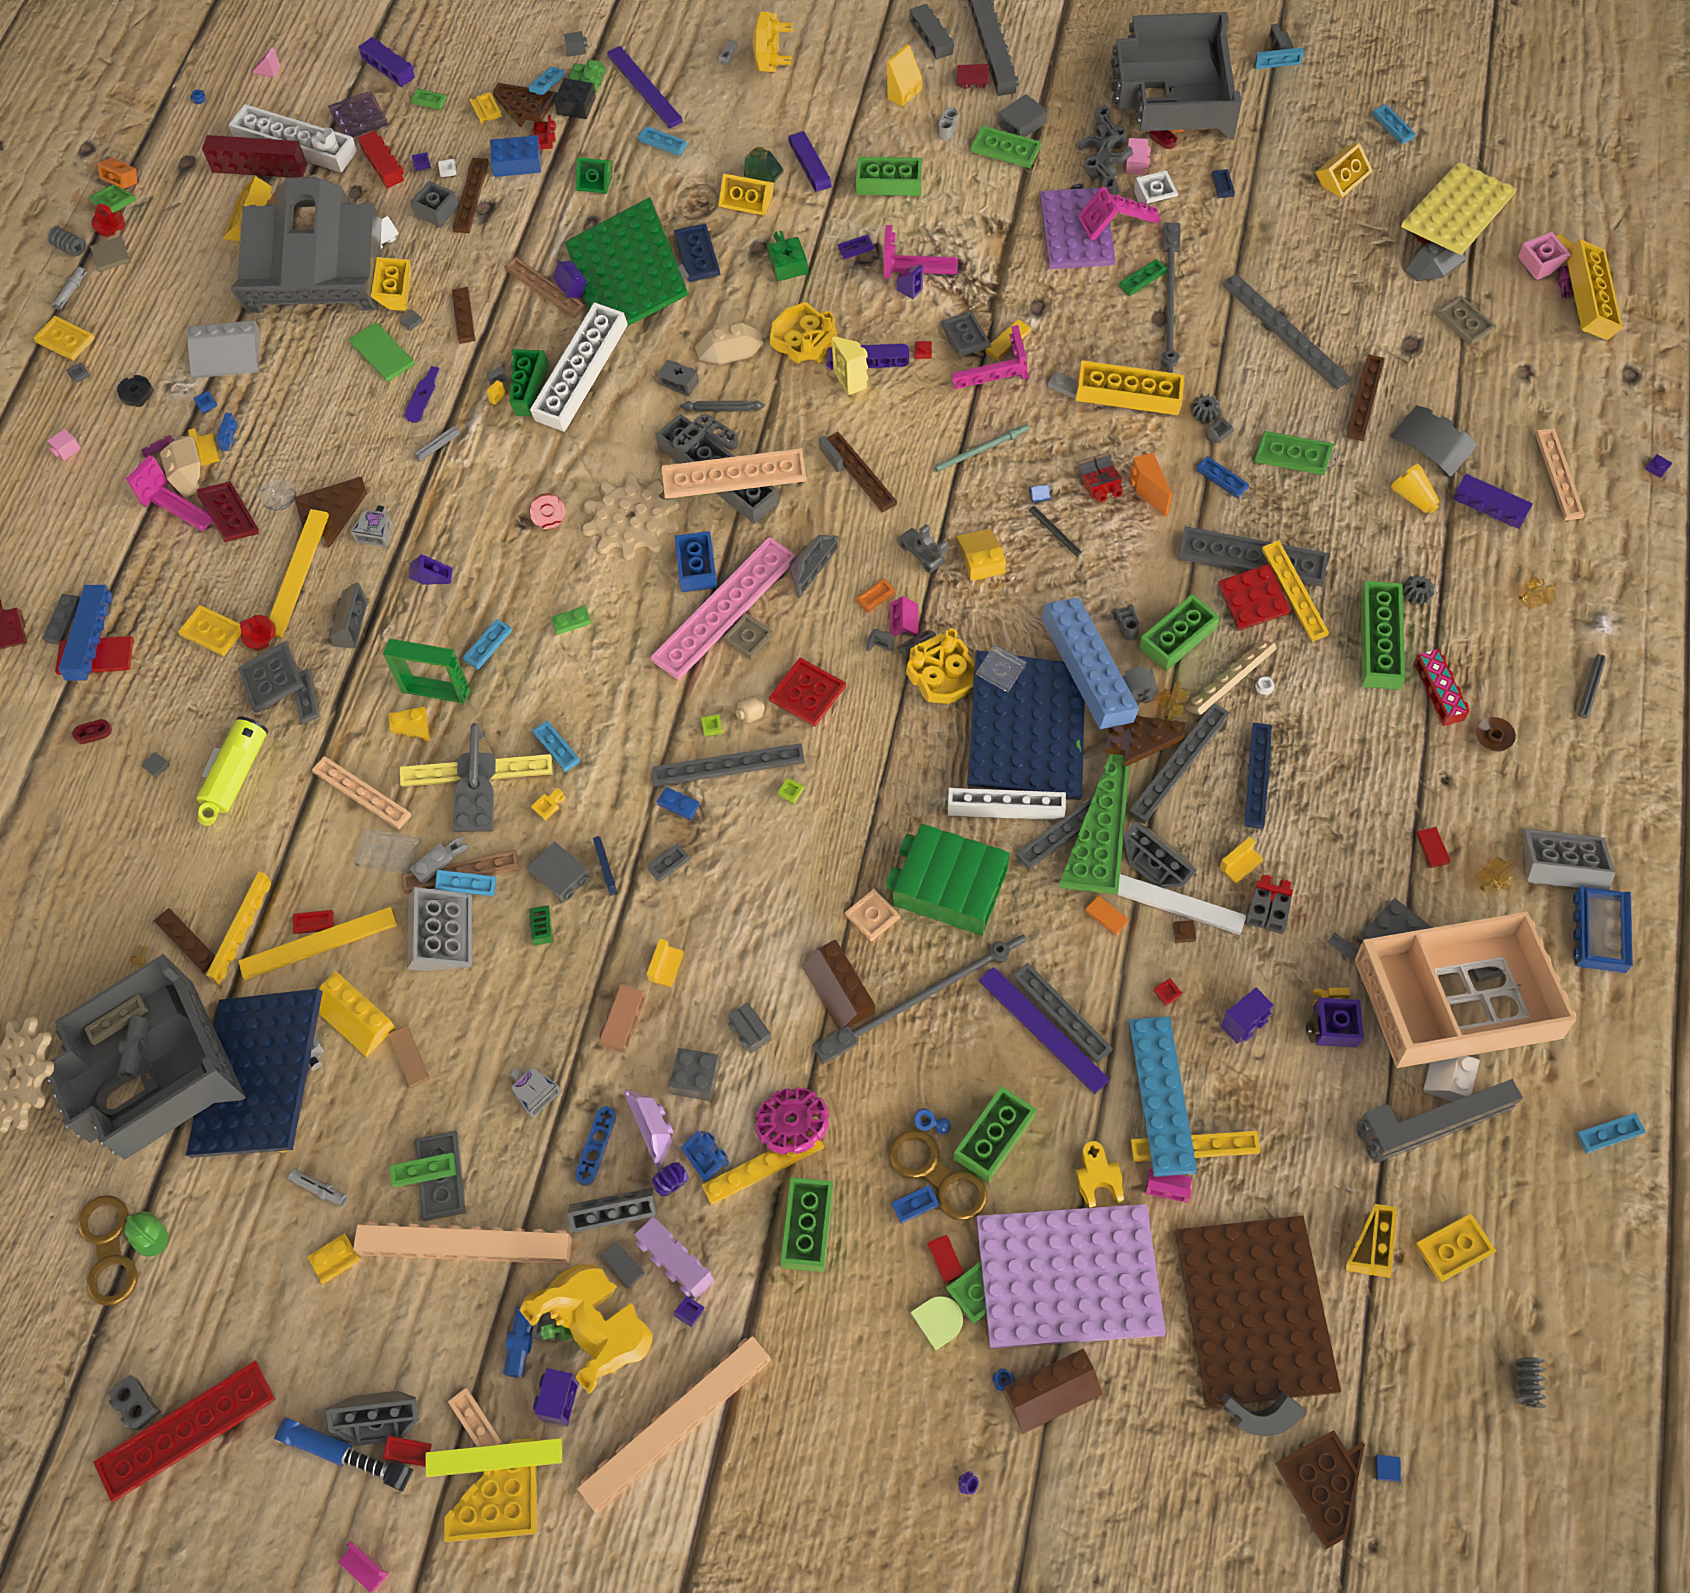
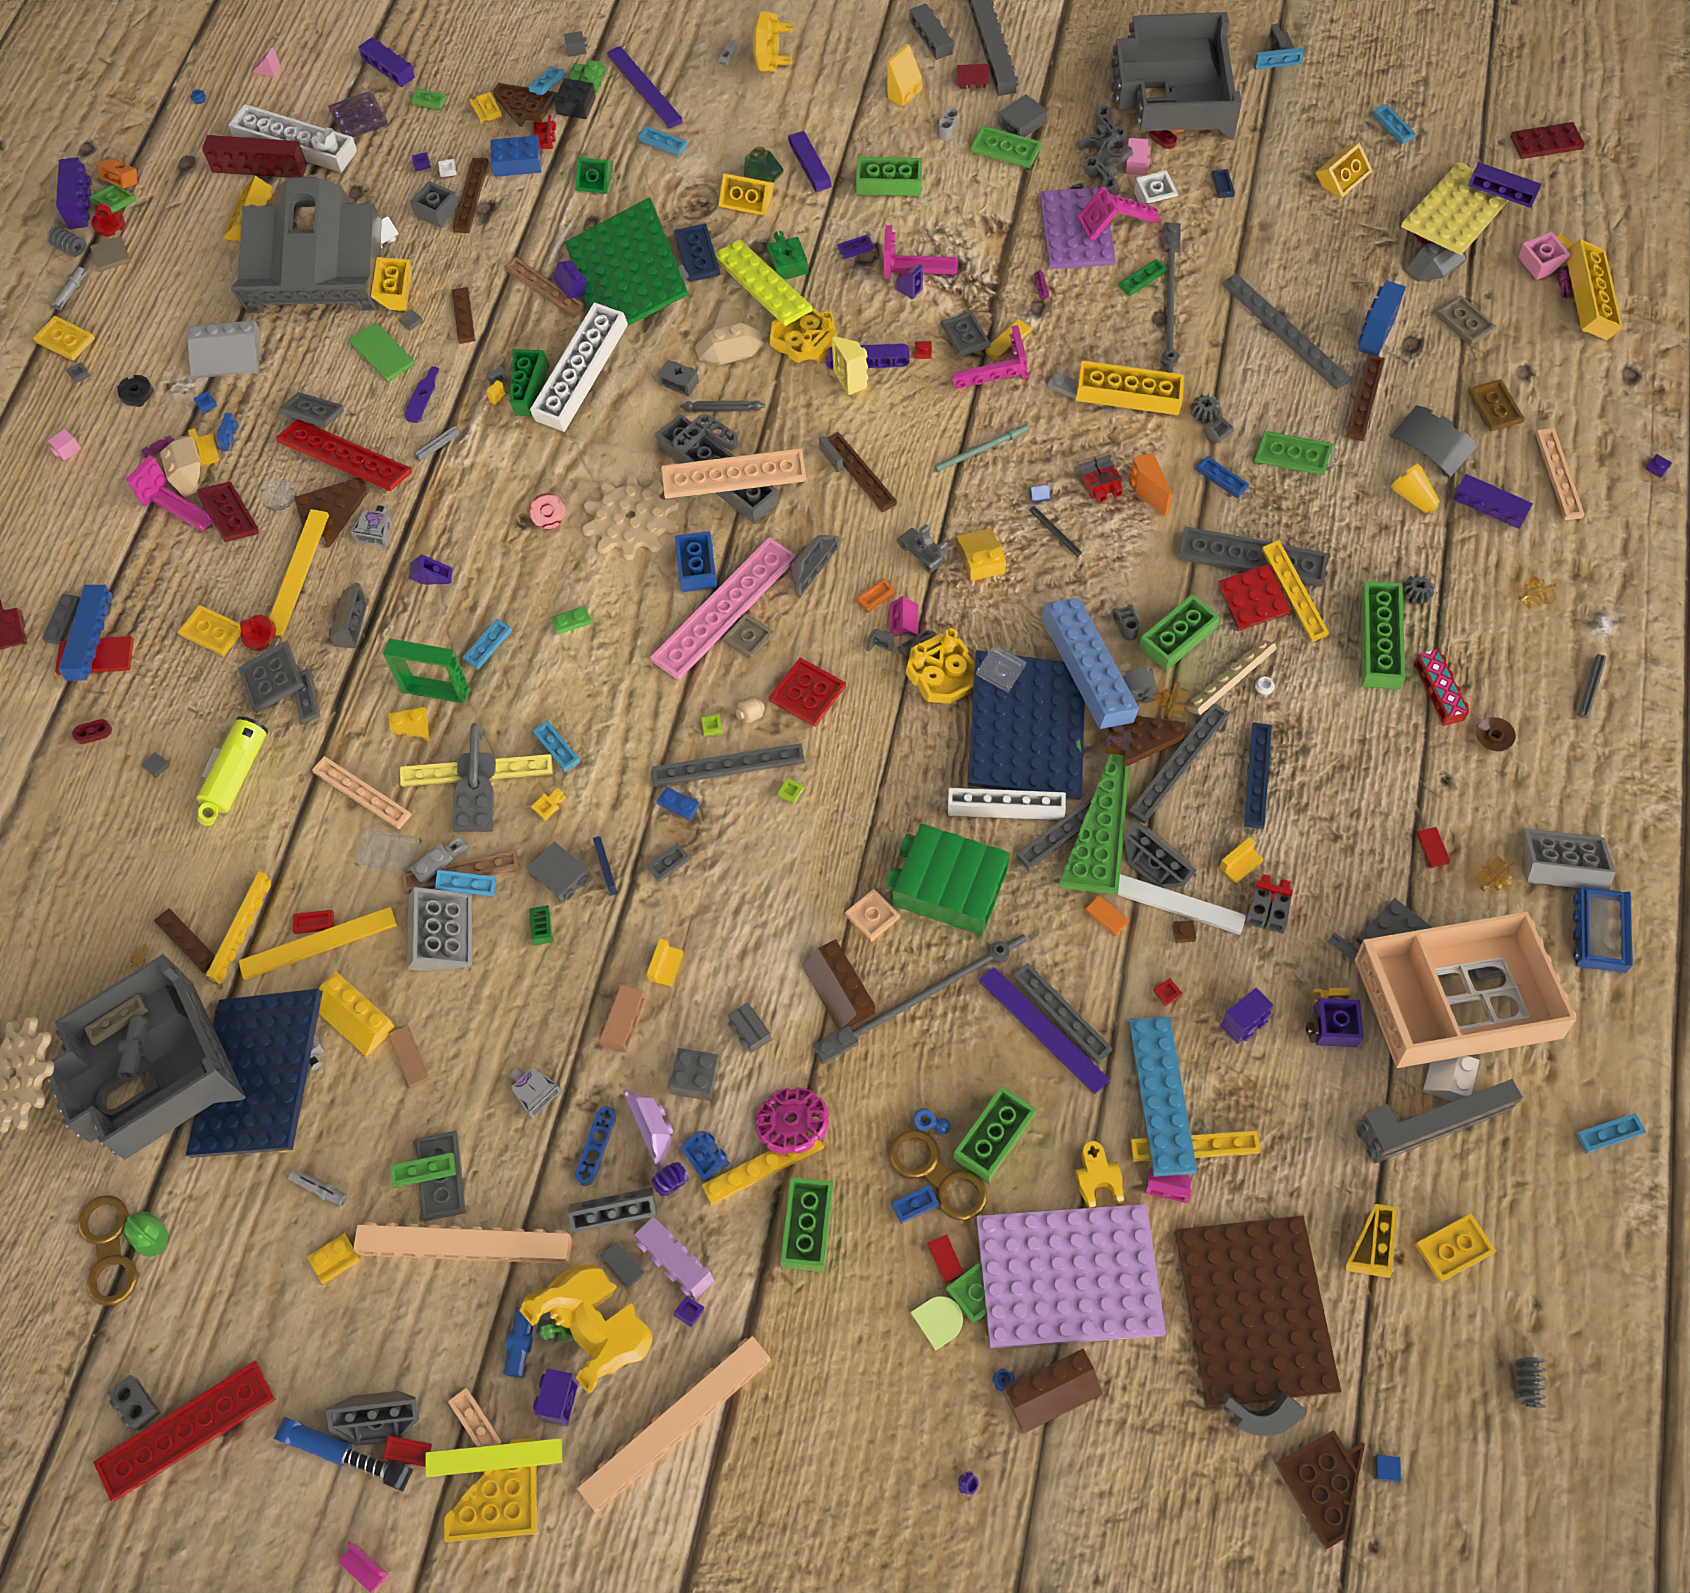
red brick [358,130,404,188] -> none
none -> dark purple brick [56,157,92,229]
none -> red plate [276,419,411,492]
none -> dark grey plate [280,392,344,427]
none -> neon yellow plate [715,239,813,326]
none -> magenta axle [1034,270,1049,300]
none -> blue slope [1358,280,1406,356]
none -> dark purple brick [1468,162,1542,208]
none -> pearl gold plate [1468,379,1524,431]
none -> dark red plate [1510,122,1585,159]

